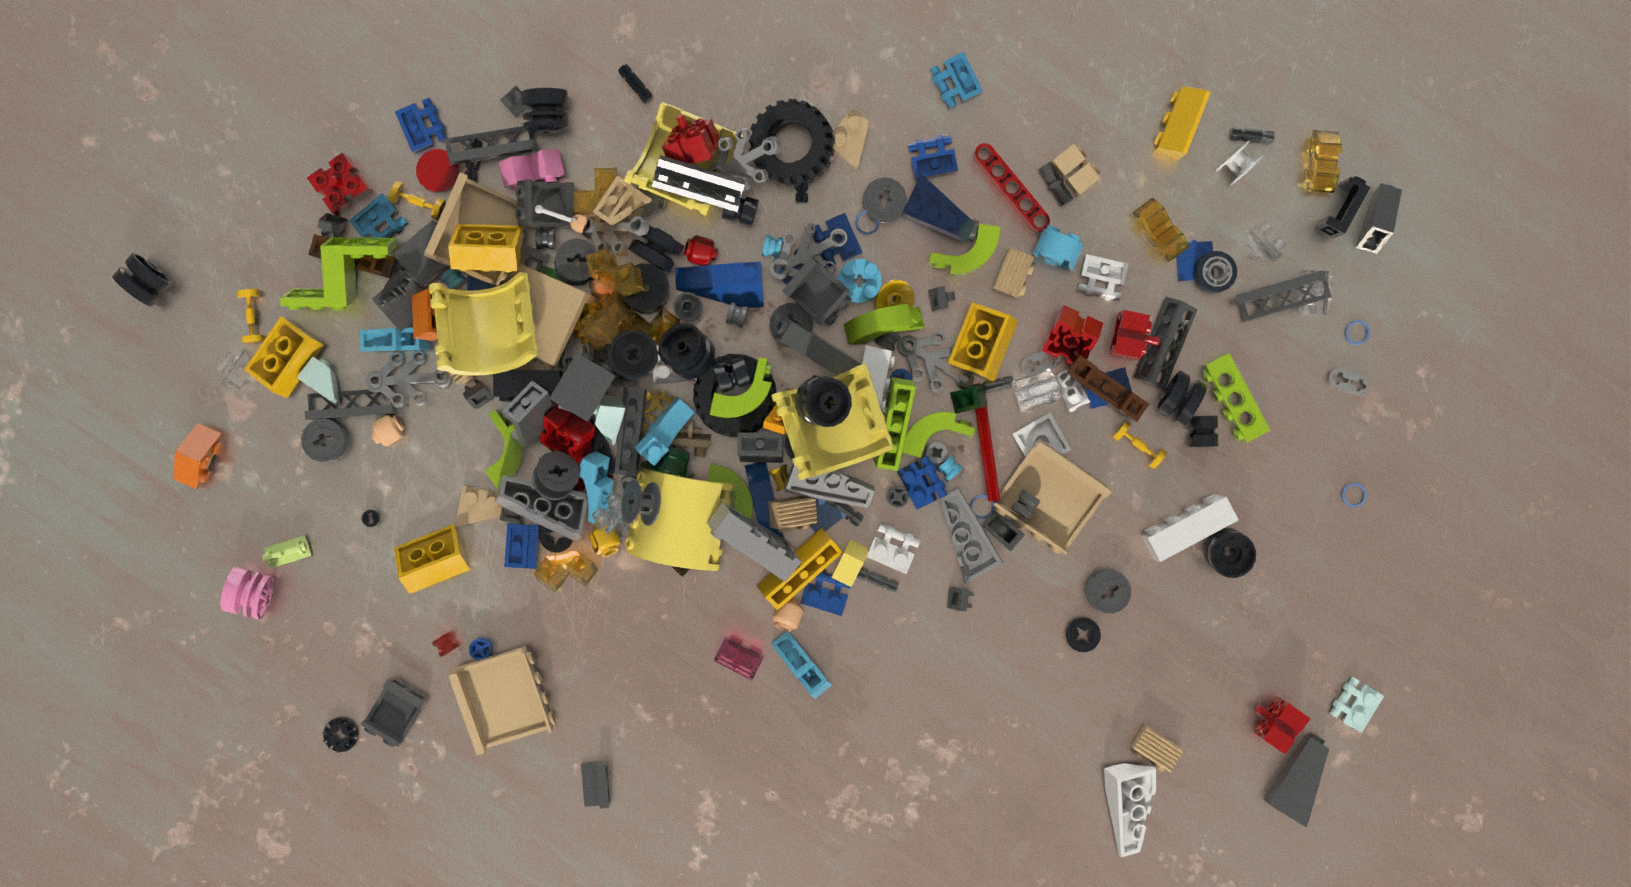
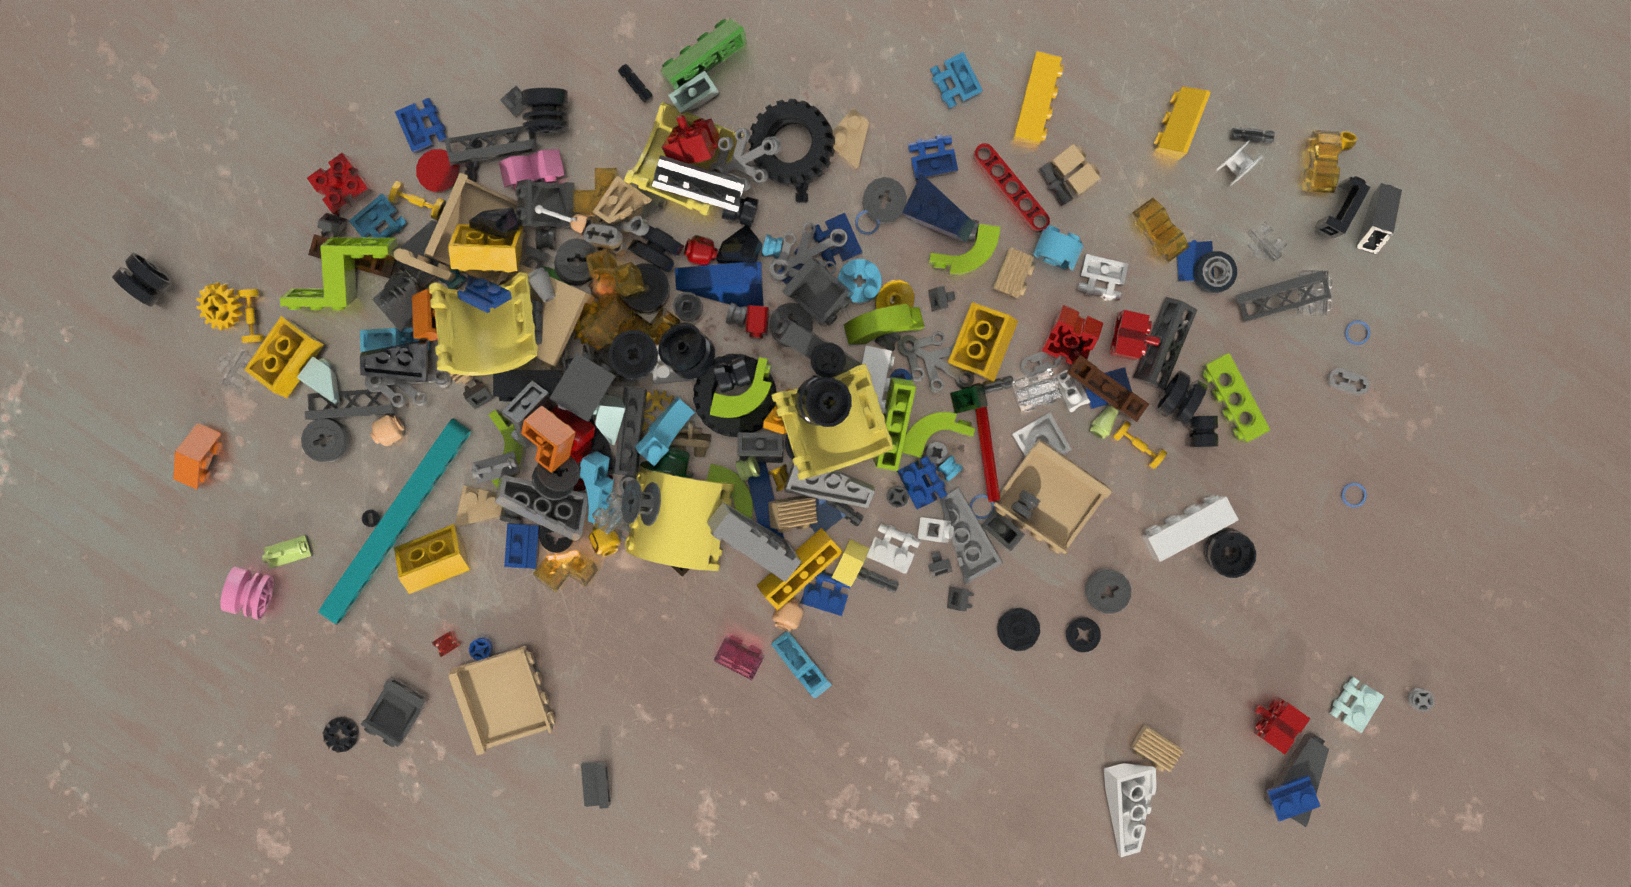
none -> yellow gear [196,282,243,330]
none -> teal beam [318,418,471,625]
none -> black wing [360,339,428,381]
none -> tan hinge [393,248,456,282]
none -> blue plate [457,278,512,313]
none -> black plate [469,207,519,239]
none -> light grey hinge [471,452,520,484]
none -> orange brick [521,406,576,473]
none -> light grey cone [528,268,555,302]
none -> dark grey axle [531,301,542,345]
none -> light grey beam [583,224,623,249]
none -> bright green slope [660,18,747,91]
none -> light aqua slope [668,71,720,114]
none -> black plate [716,225,763,264]
none -> yellowish green wheel [736,456,760,481]
none -> red brick [745,305,769,339]
none -> black gear [810,342,846,378]
none -> white brick [918,517,954,543]
none -> dark grey tile [928,551,952,578]
none -> black tile [997,607,1040,651]
none -> yellow brick [1013,51,1064,146]
none -> yellowish green cone [1090,405,1119,439]
none -> blue plate [1266,775,1321,822]
none -> yellow hinge [1338,131,1357,150]
none -> light grey wheel [1408,688,1435,712]

